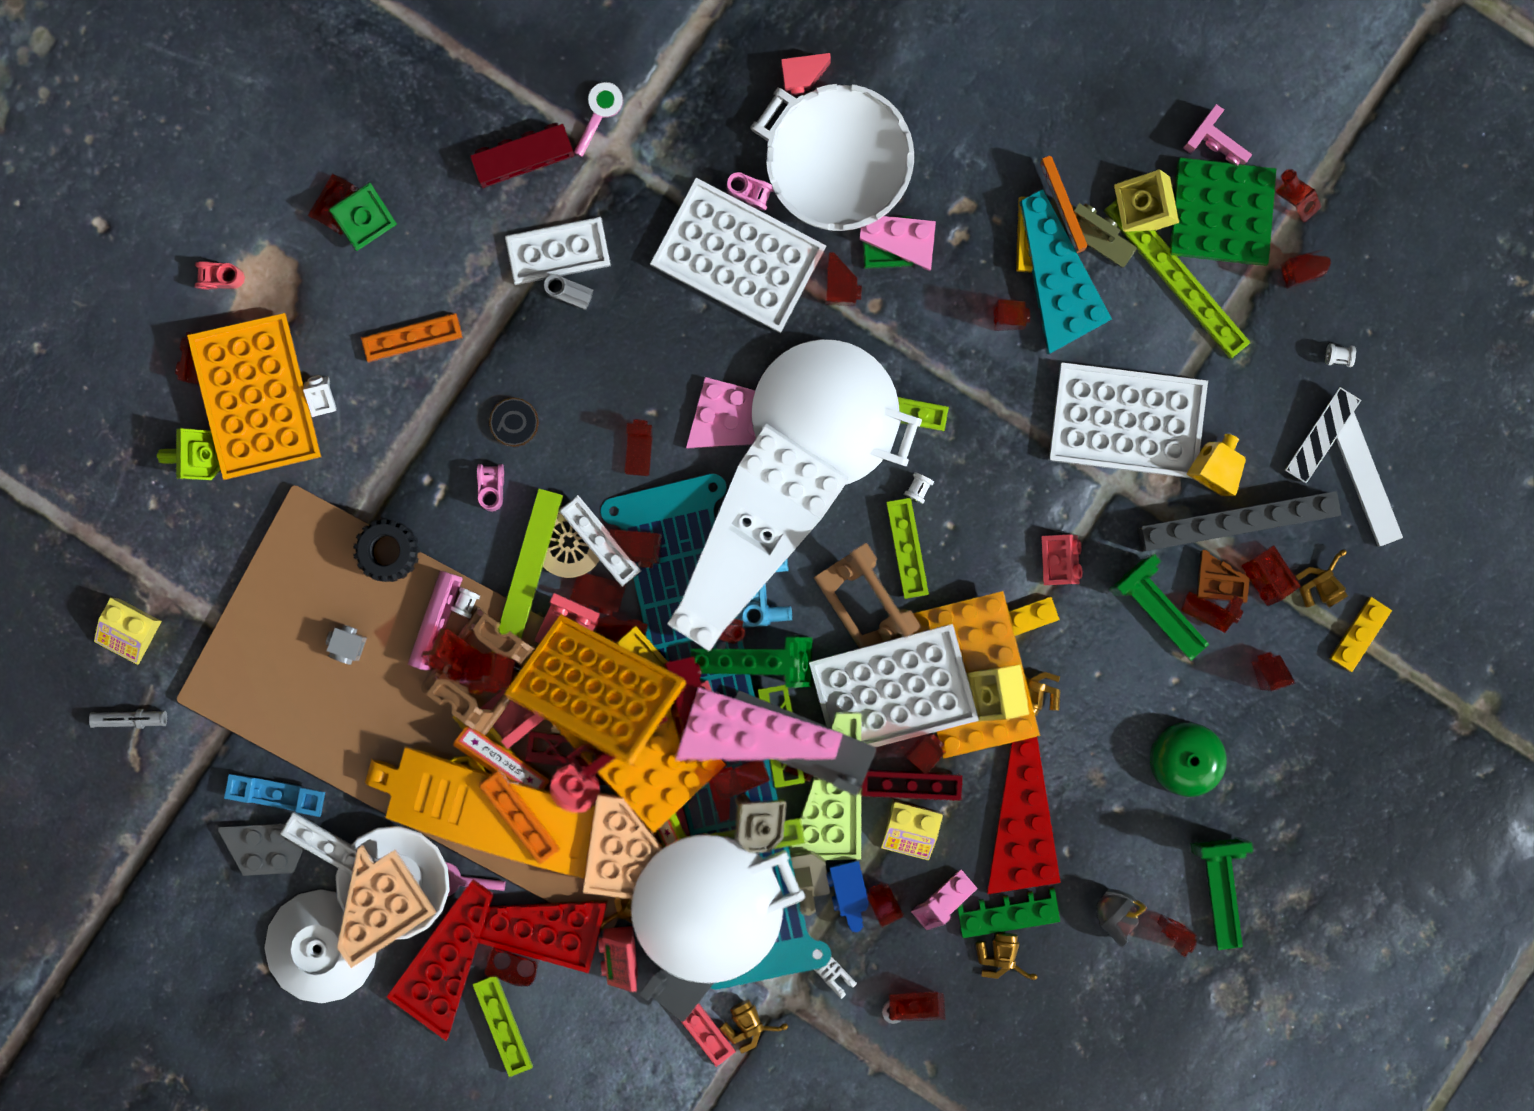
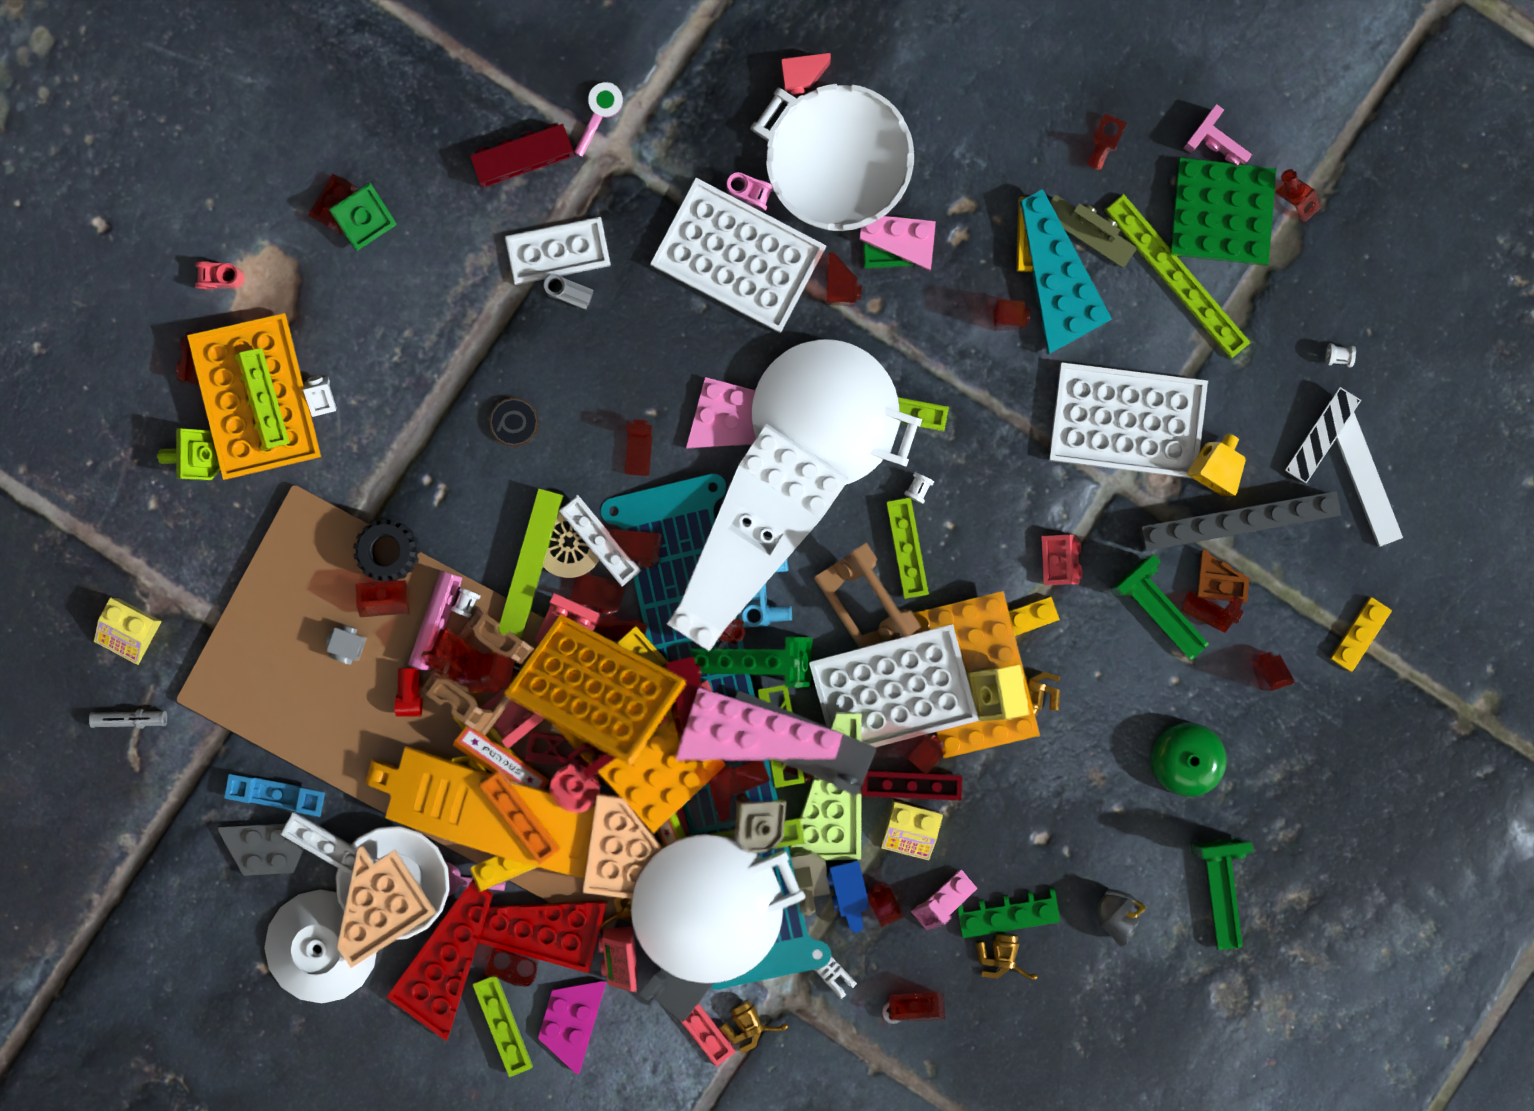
orange tile [361,313,463,362] -> none
bright pink piece [477,464,504,512] -> none
red wing [987,737,1061,894] -> none
orange tile [1040,156,1087,253] -> none
light yellow slope [1114,169,1179,232] -> none
clear red bracket [1157,914,1197,957] -> none
clear red bracket [1242,545,1301,606] -> none
clear red piece [1280,250,1331,289] -> none
pearl gold piece [1296,549,1348,608] -> none
none -> lime hinge [234,348,290,451]
none -> clear red brick [356,580,410,617]
none -> red piece [394,668,423,717]
none -> yellow plate [469,856,538,892]
none -> dark pink wing [538,980,607,1074]
none -> clear red bracket [1087,114,1126,171]

